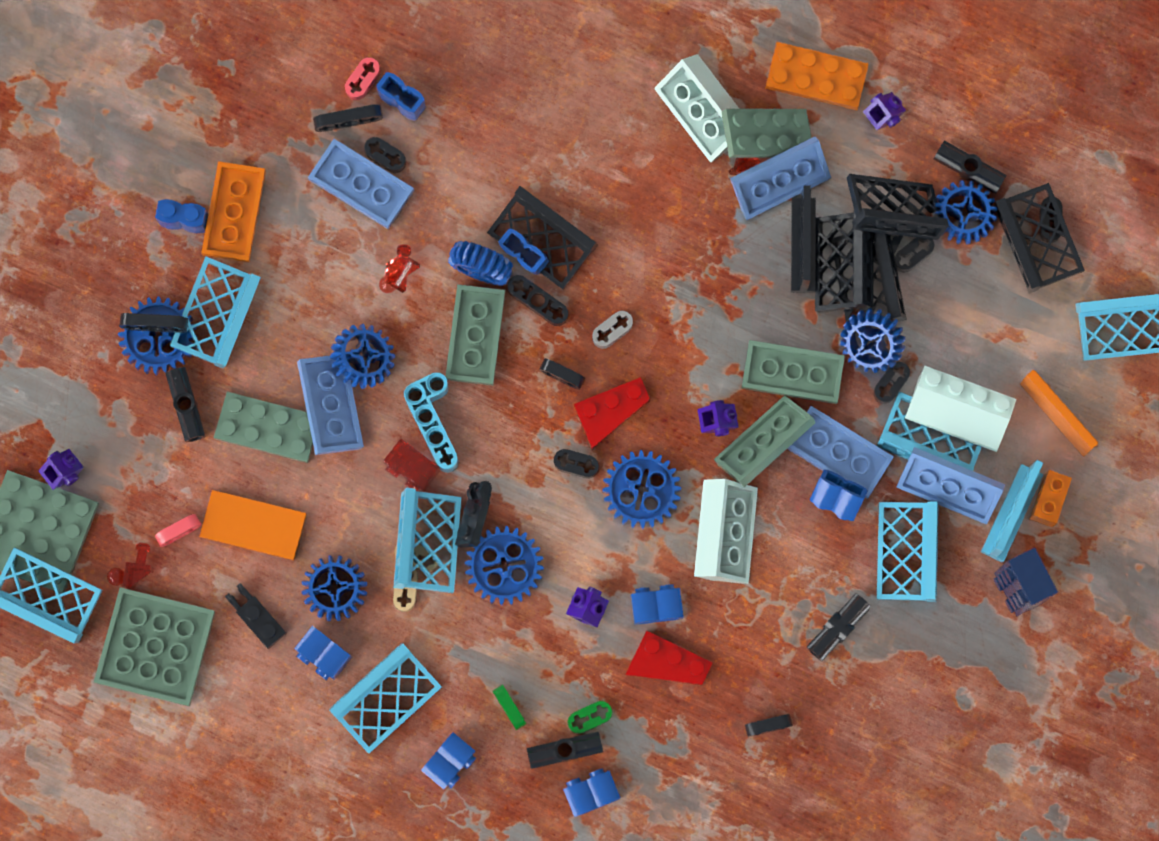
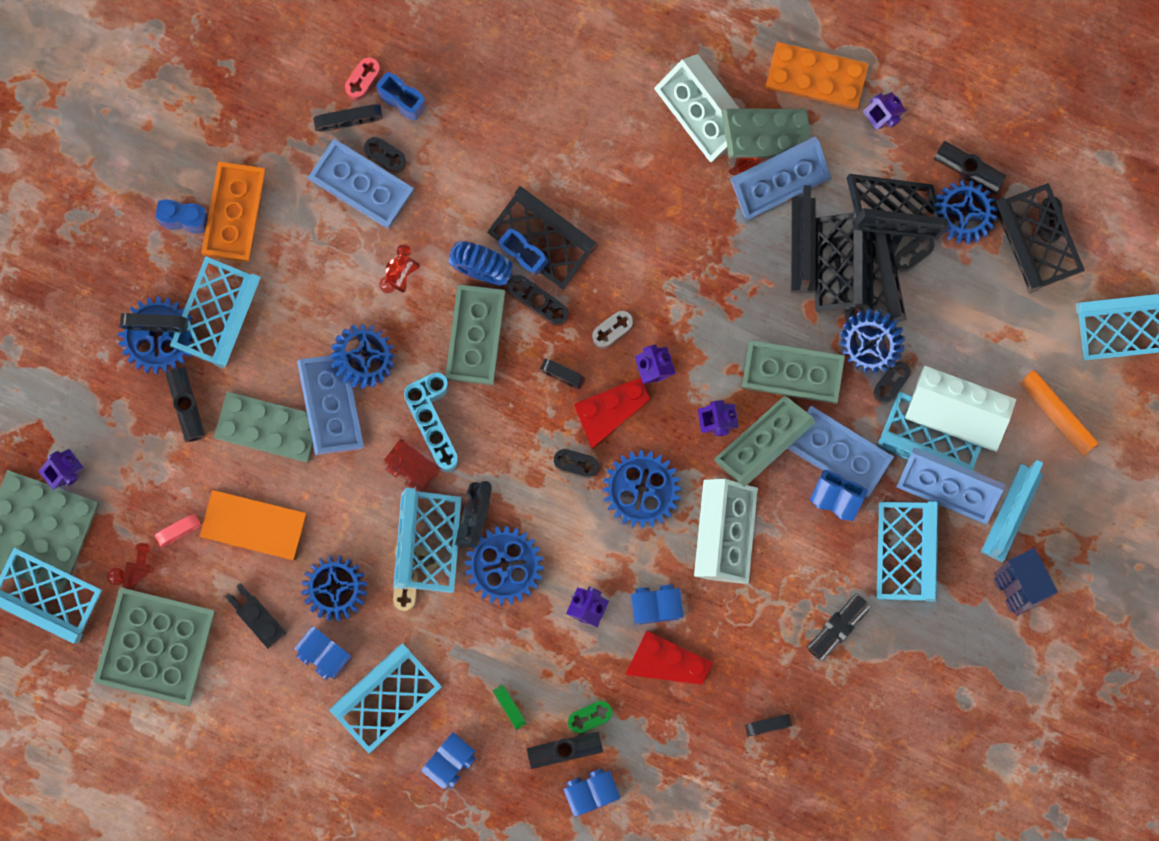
orange brick [1029,470,1072,527] -> none
none -> dark purple brick [635,344,676,384]

